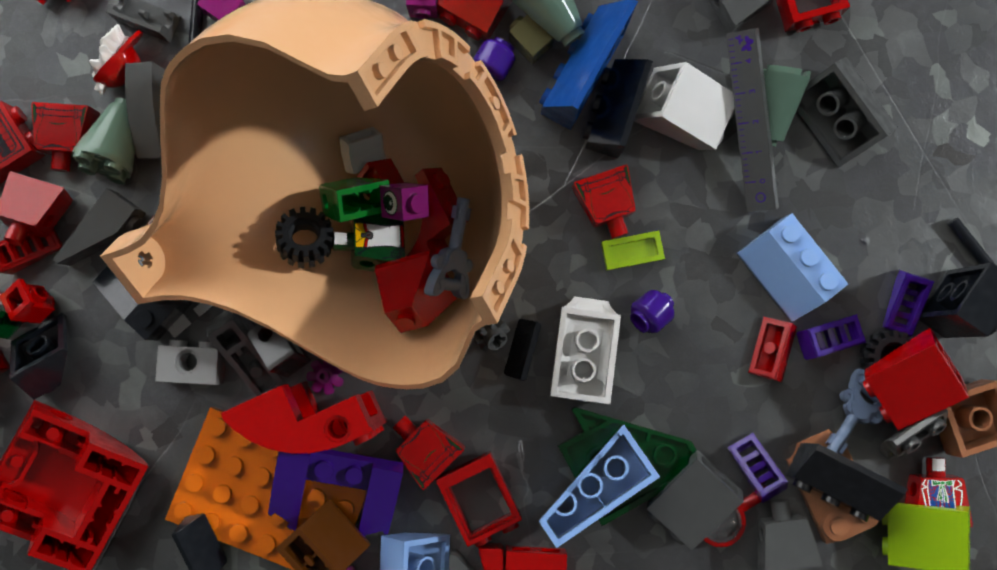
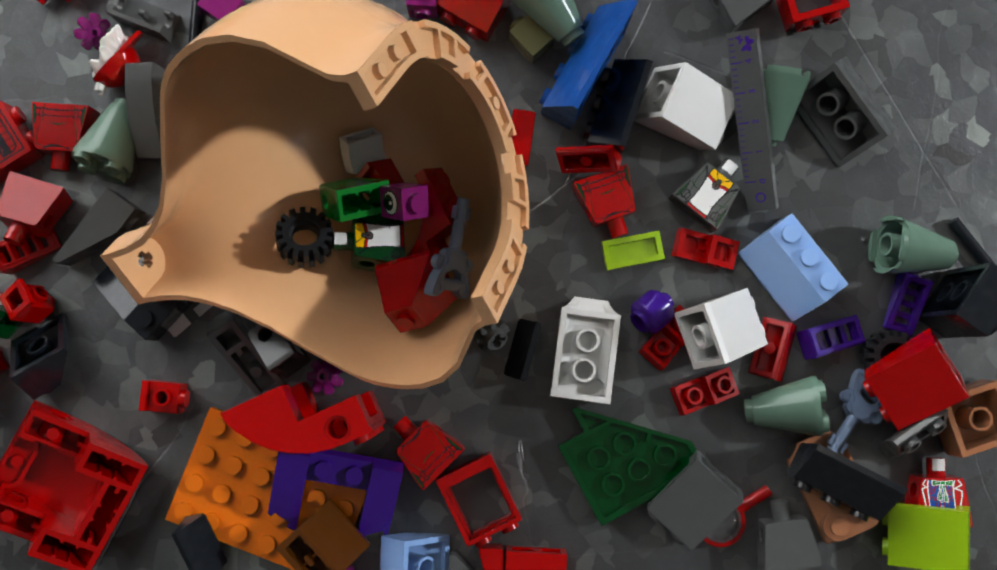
light grey brick [155,340,226,385] -> none
dark purple head [473,37,516,81] -> none
light blue wedge [539,425,660,548] -> none
dark purple slope [728,433,788,503] -> none
none -> magenta plant [73,13,111,51]
none -> red brick [138,379,190,414]
none -> red sticker [511,109,536,166]
none -> red slope [555,145,622,173]
none -> red slope [638,305,685,371]
none -> torso [668,158,740,233]
none -> red slope [669,367,740,416]
none -> red slope [671,227,740,270]
none -> white slope [674,288,768,370]
none -> sand green cone [744,376,830,436]
none -> sand green cone [868,215,959,275]

